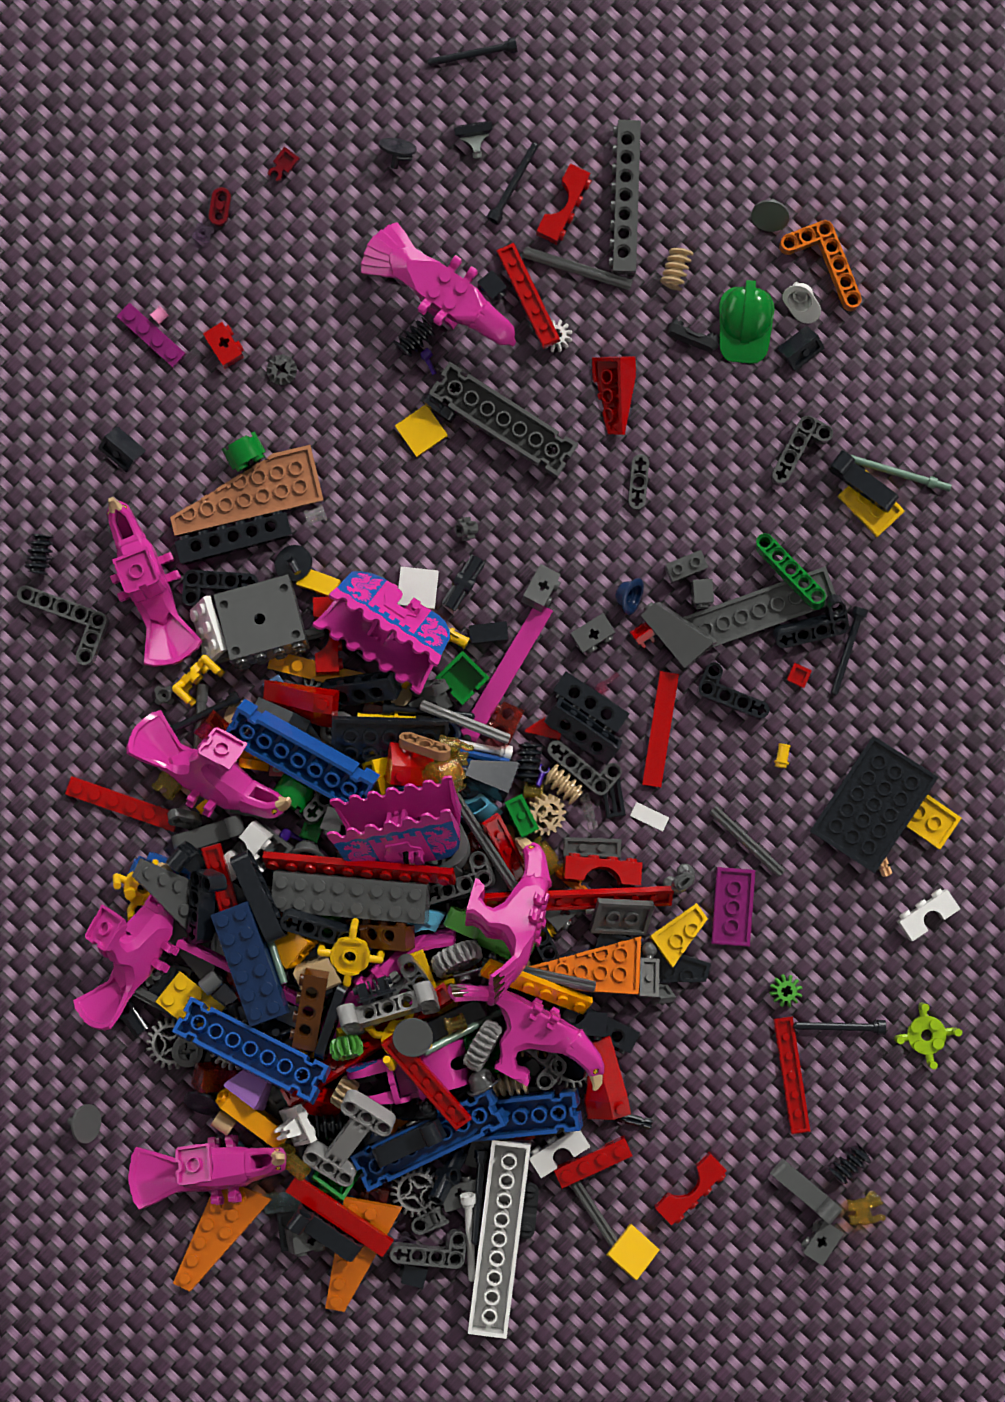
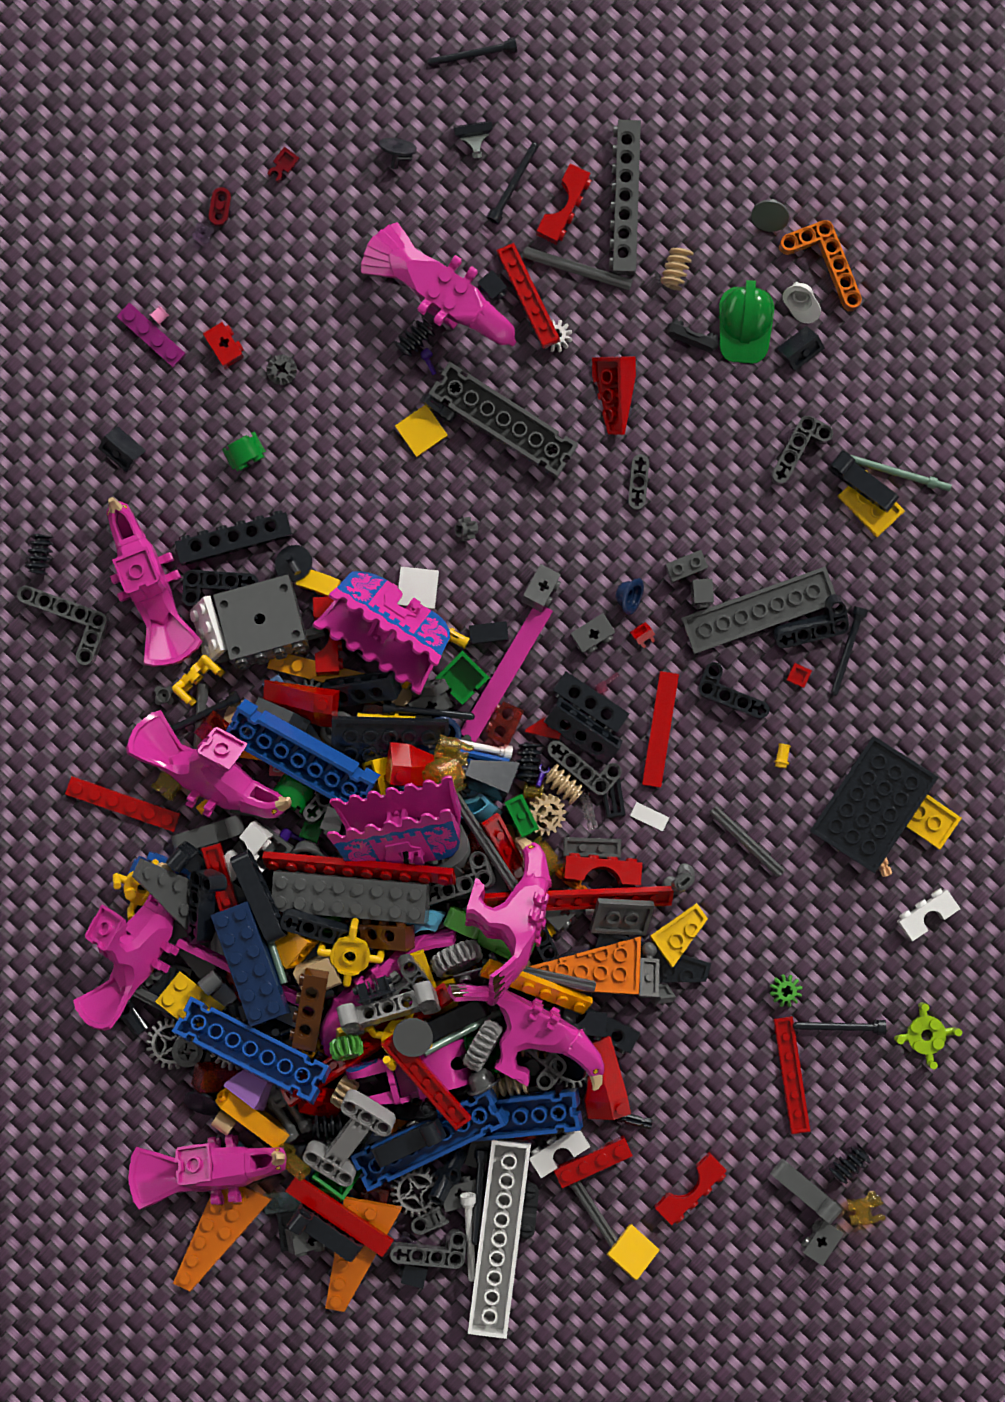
dark grey shield [67,1104,101,1143] -> none
dark grey beam [167,808,202,829] -> none
nougat wing [170,445,324,537] -> none
light orange beam [238,758,269,772] -> none
white plate [274,1104,317,1147] -> none
clear bush [304,504,328,526] -> none
black beam [314,984,349,1060] -> none
medium nougat beam [399,732,451,761] -> none
light grey axle [419,700,511,744] -> none
black piece [442,554,486,612] -> none
clear yellow bush [443,1013,468,1035] -> none
dark grey slope [641,602,717,668] -> none
magenta tile [711,867,755,947] -> none
green beam [756,533,826,610] -> none

